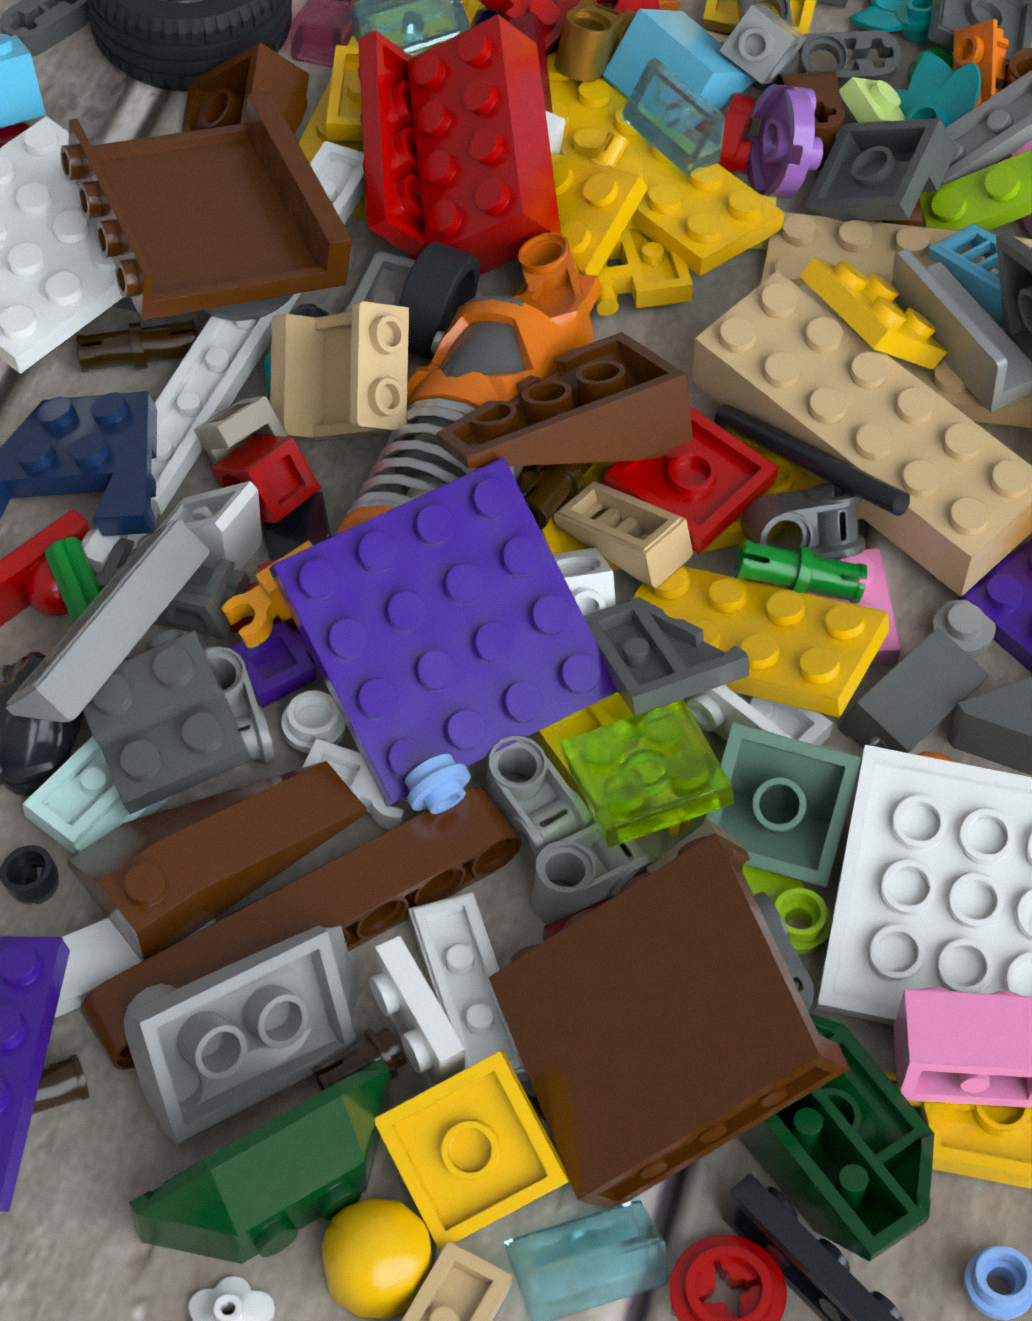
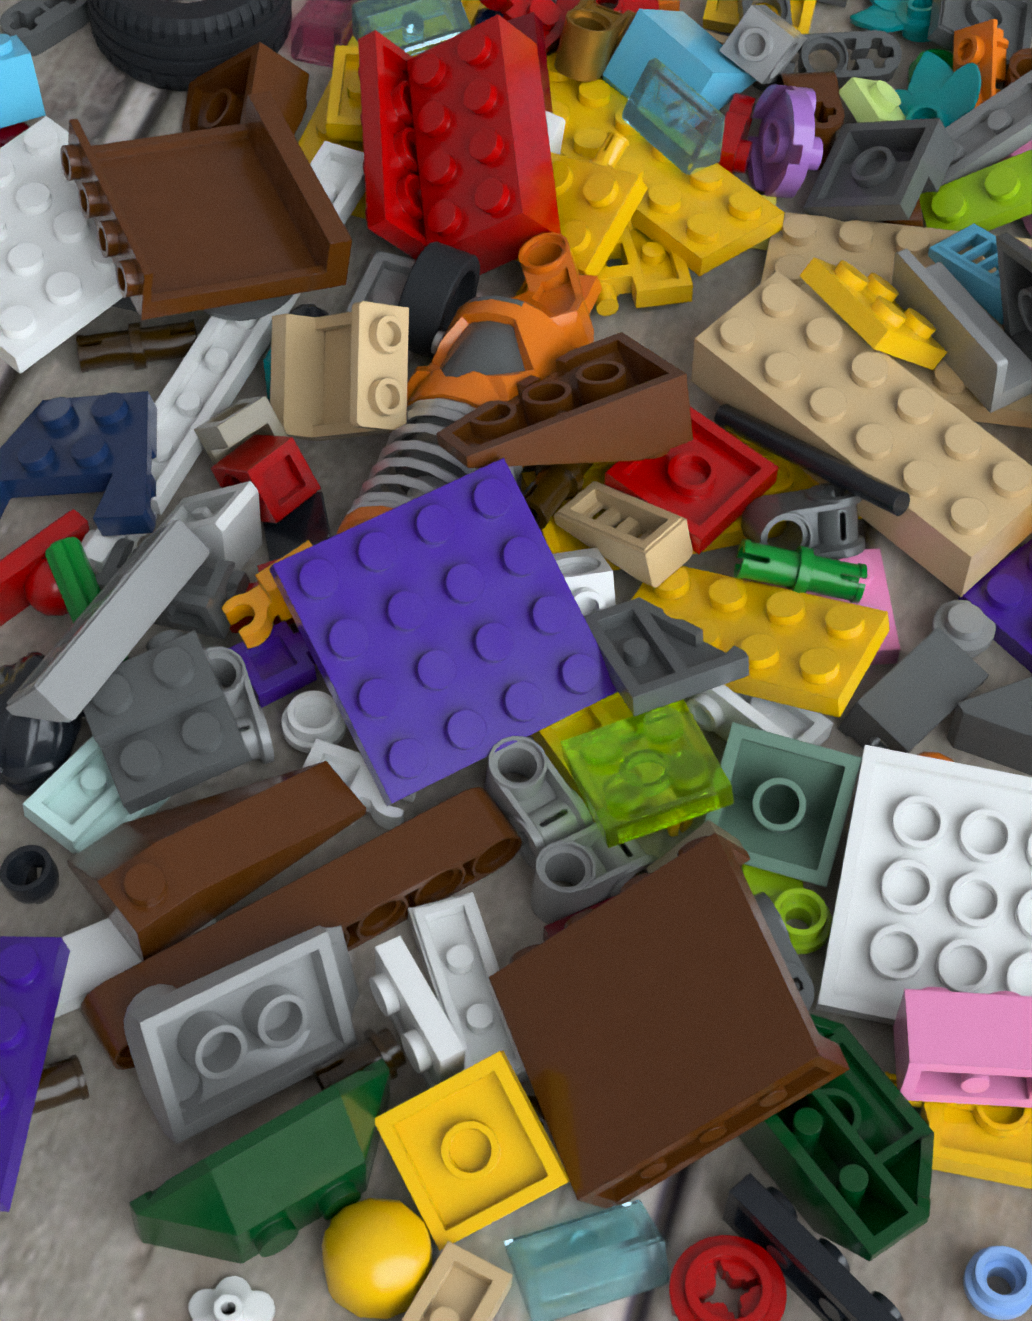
light blue plate [405,754,471,814] -> none

